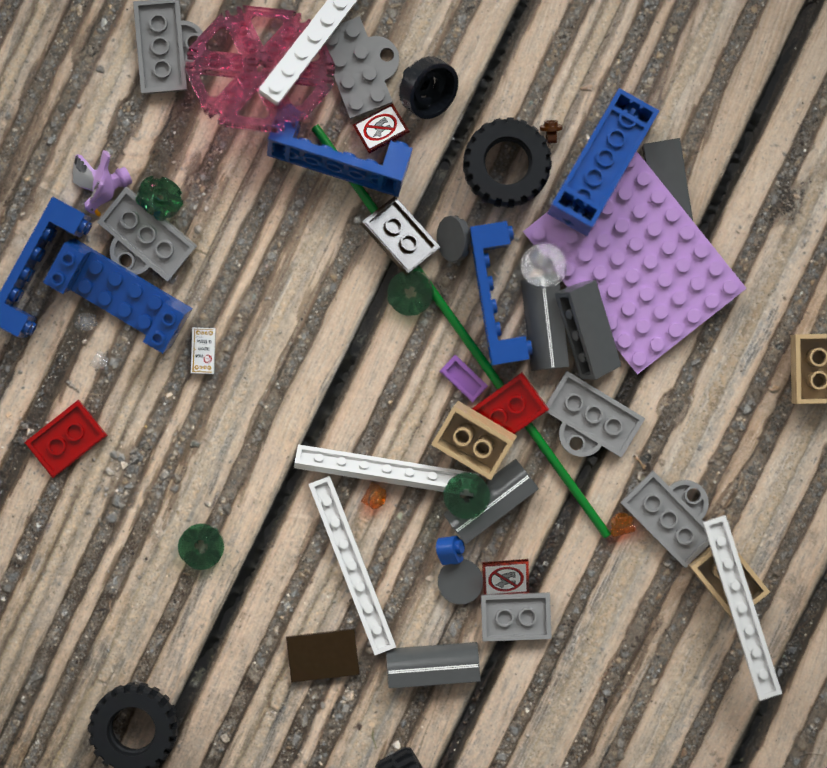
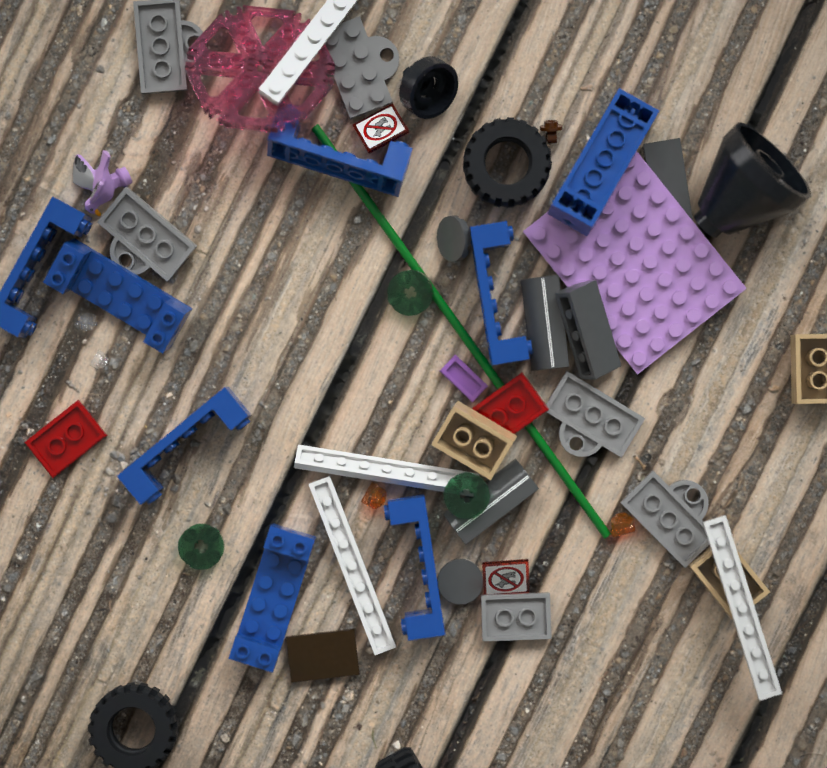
clear green plate [136,176,183,221] -> none
white tile [191,327,216,374] -> none
tile [360,196,440,275] -> none
dark grey brick [386,642,481,688] -> none
blue plate [436,536,465,565] -> none
clear tile [521,243,567,289] -> none
none -> blue plate [117,387,252,505]
none -> blue plate [229,523,316,673]
none -> blue plate [384,494,445,641]
none -> black cone [694,122,811,238]

